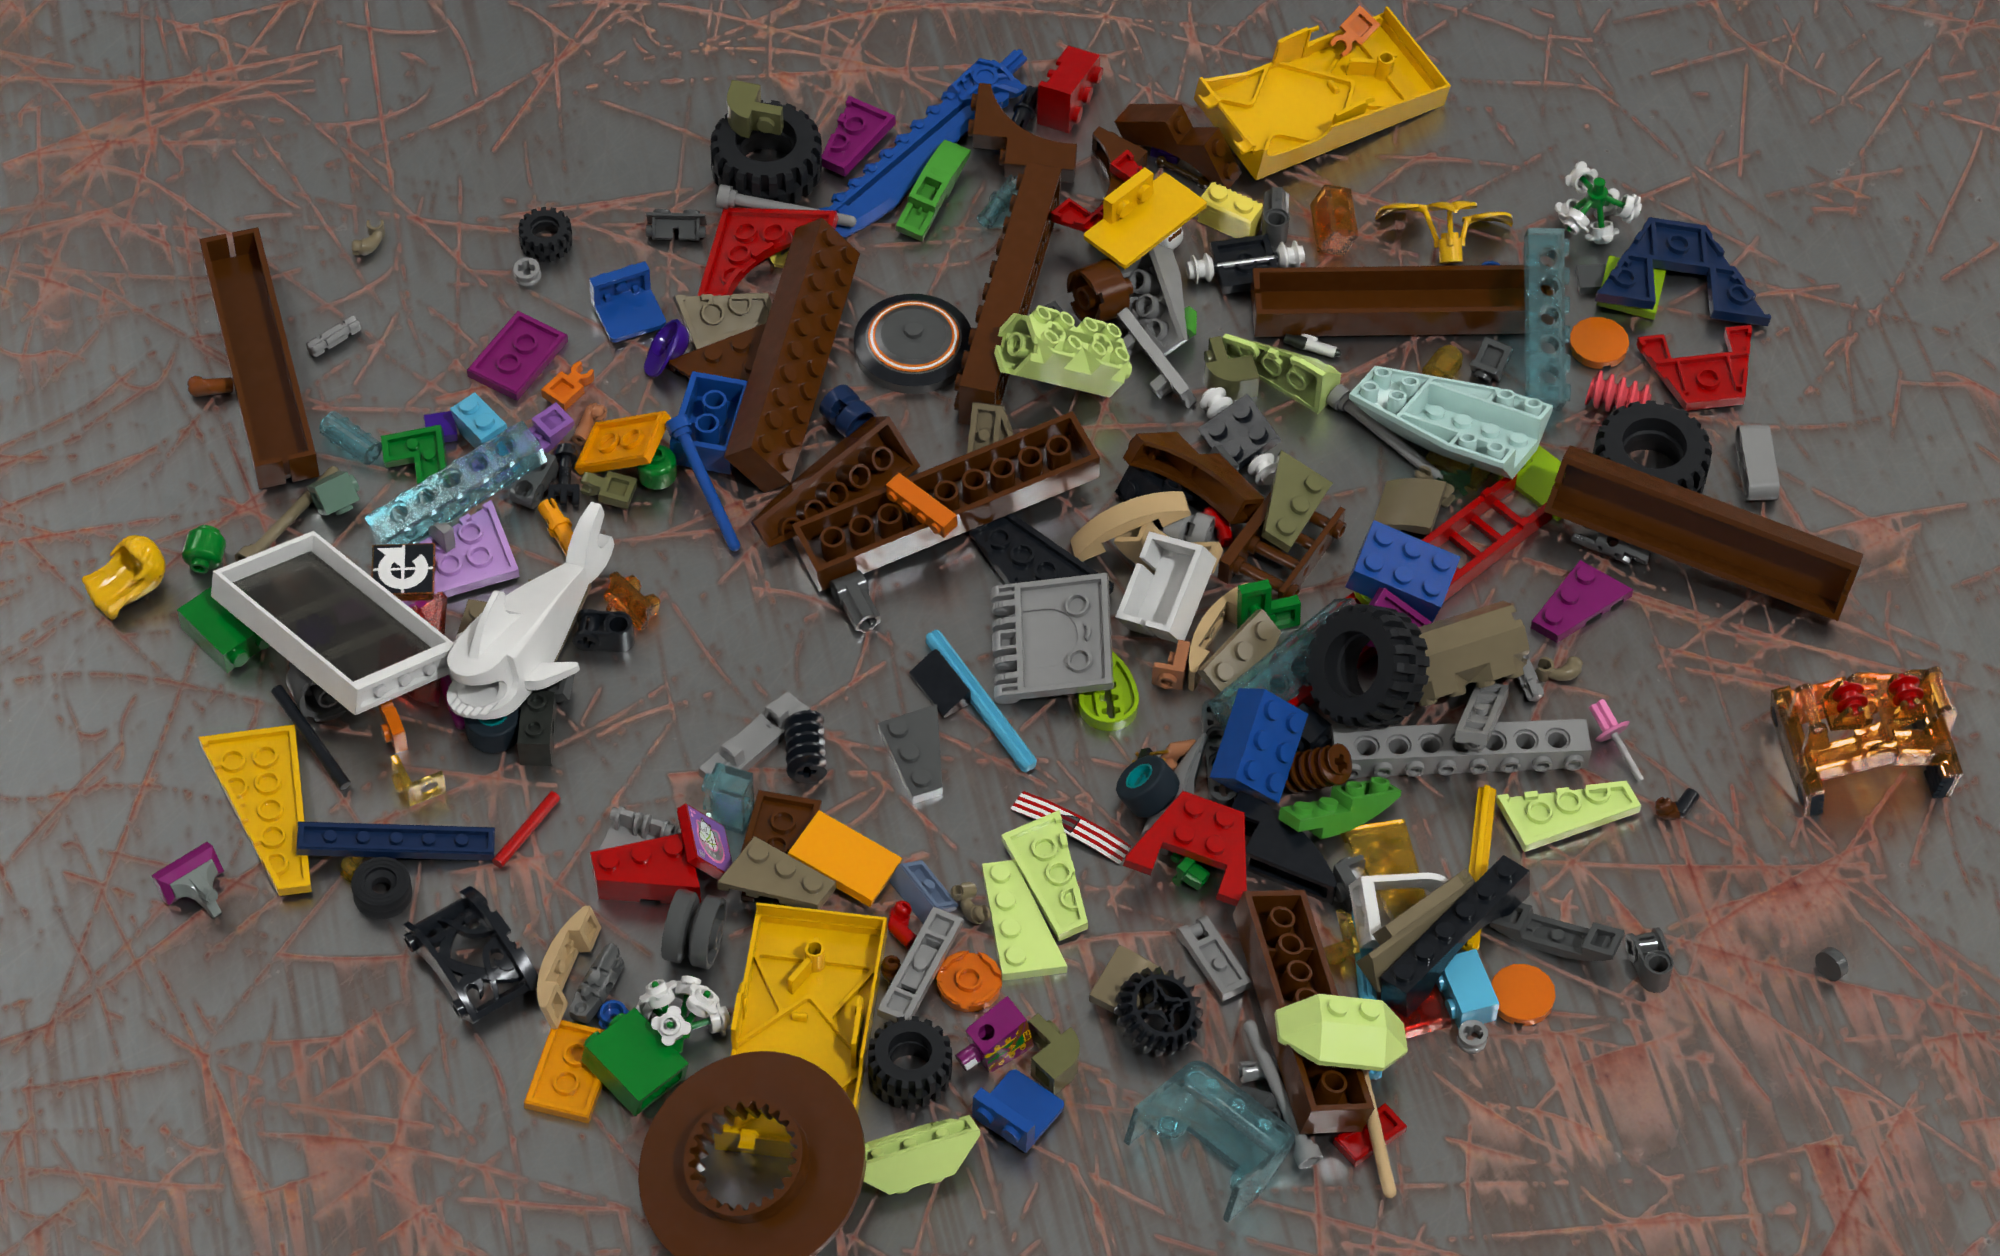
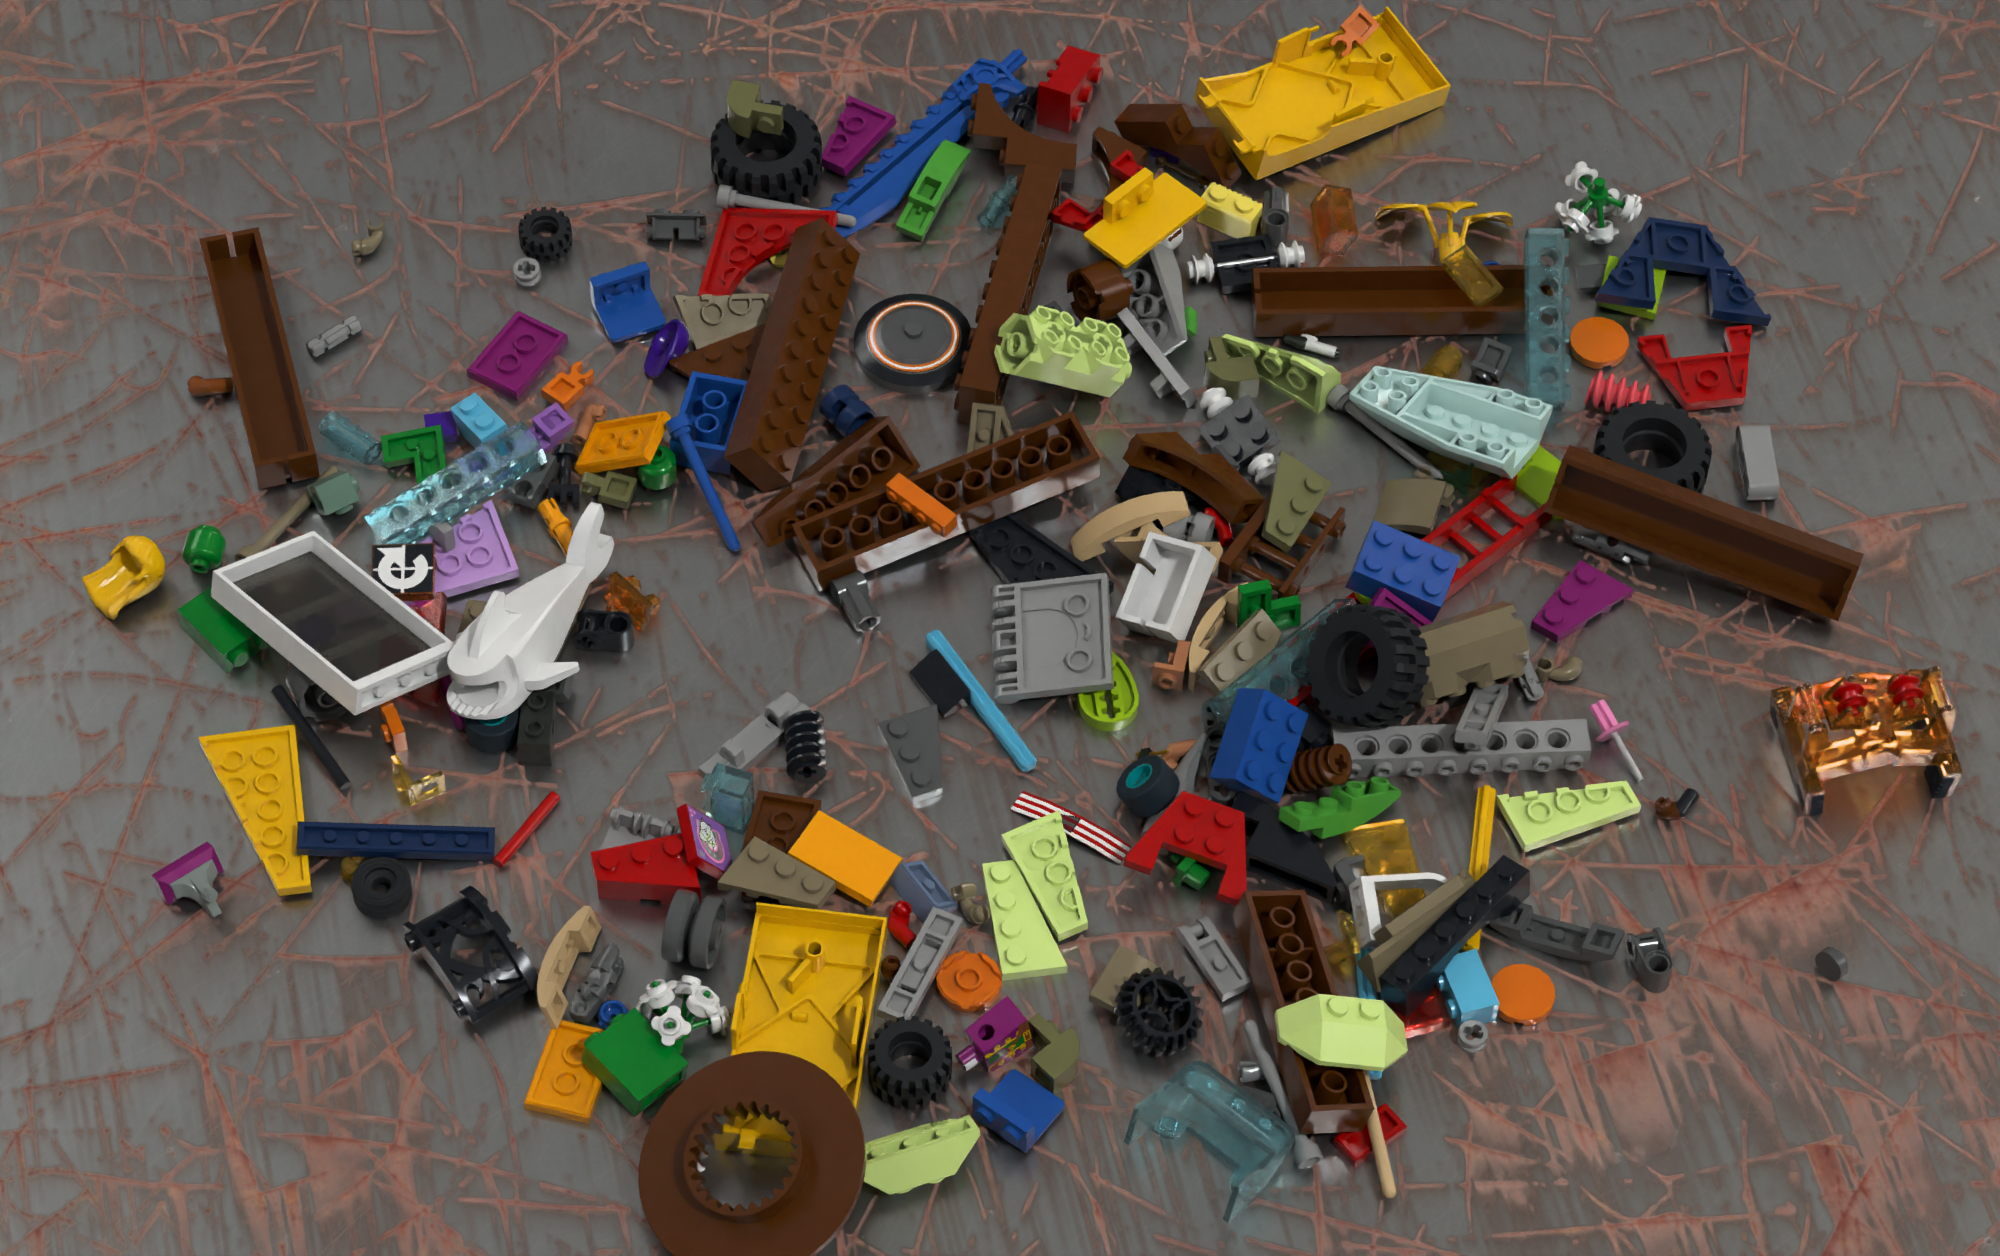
none -> clear yellow plate [1441,244,1503,307]

